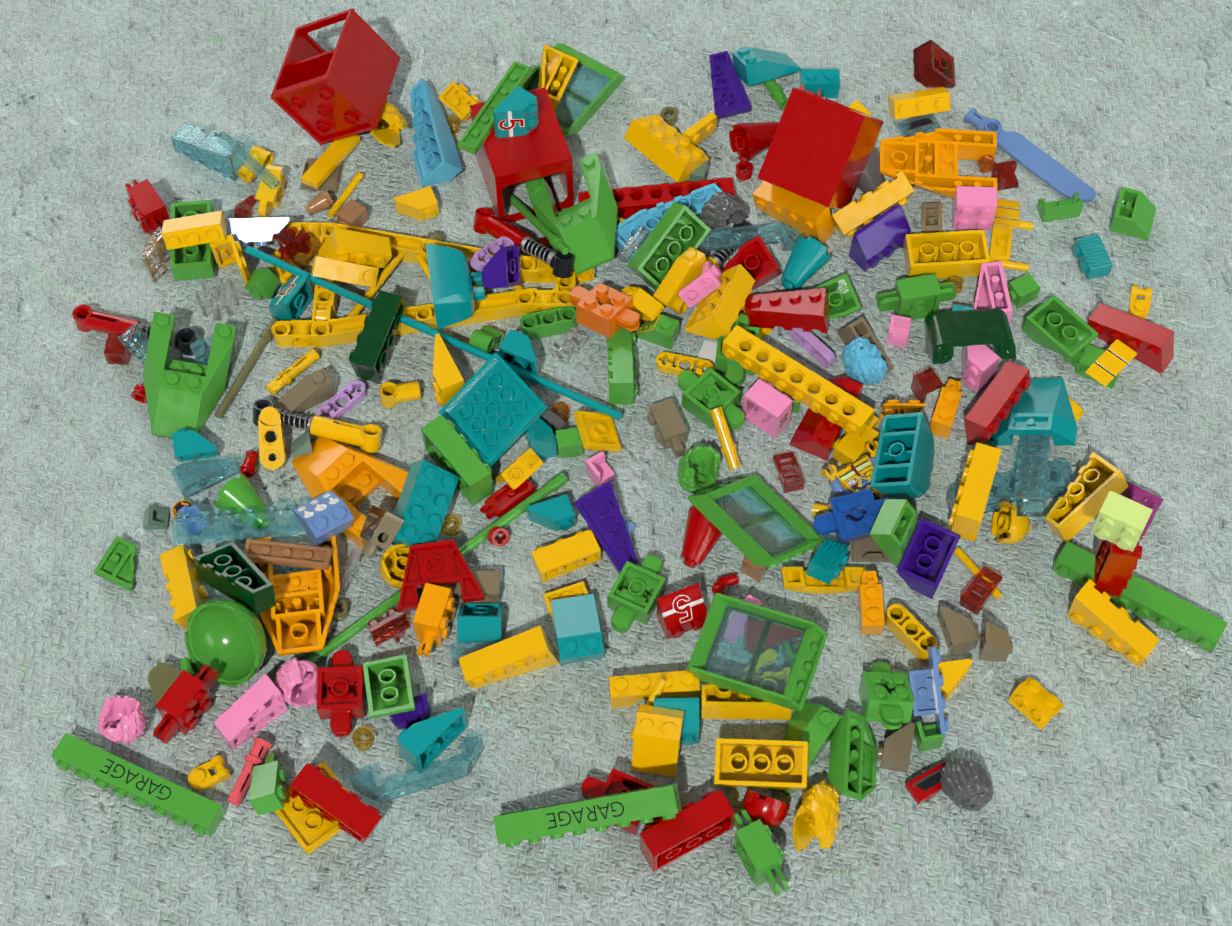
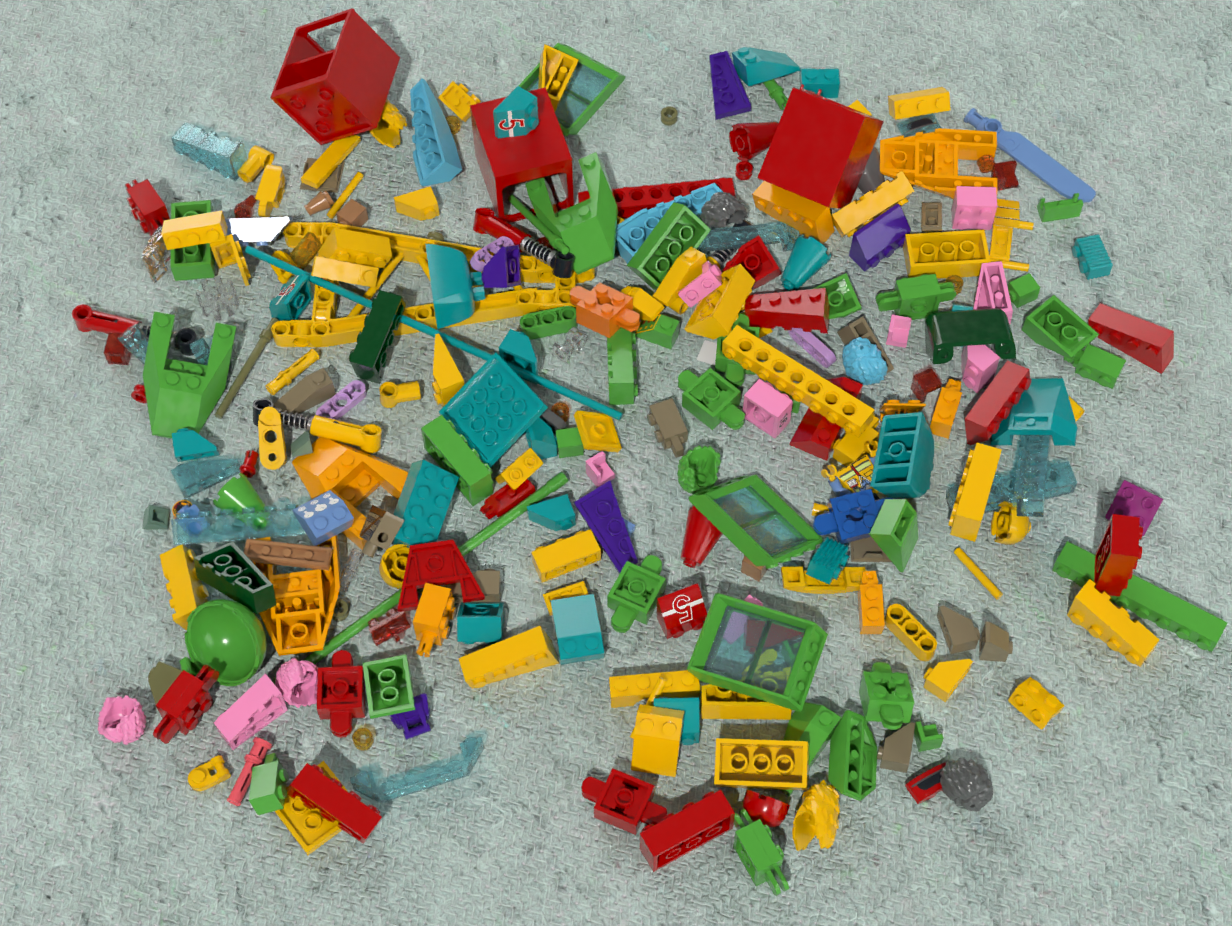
bright green brick [51,733,226,837] -> none
bright green wing [94,536,136,592] -> none
clear light blue axle [217,132,279,189] -> none
bright green brick [245,268,281,300] -> none
clear red hips [272,228,311,260] -> none
teal slope [397,707,468,774] -> none
clear yellow bush [441,515,460,537] -> none
clear light blue slope [451,641,496,667] -> none
bright green tile [457,61,532,155] -> none
bright green axle [469,325,504,353] -> none
red bush [487,526,509,547] -> none
bright green brick [493,783,682,847] -> none
clear pin [617,226,650,263] -> none
yellow brick [624,114,709,183] -> none
yellow beam [656,352,714,377] -> none
yellow bracket [681,112,717,146] -> none
sand green slope [689,162,709,182] -> none
yellow pin [709,406,742,470] -> none
red arm [711,573,738,596] -> none
clear red slope [773,452,805,493] -> none
dark purple slope [896,518,961,599] -> none
medium blue bracket [908,646,949,737] -> none
clear red slope [913,40,956,88] -> none
clear red slope [960,566,1003,615] -> none
yellow wedge [1045,452,1129,543] -> none
yellow sticker [1085,339,1137,387] -> none
yellowish green brick [1091,491,1153,552] -> none
bright green slope [1109,187,1157,241] -> none
yellow plate [1128,285,1152,319] -> none

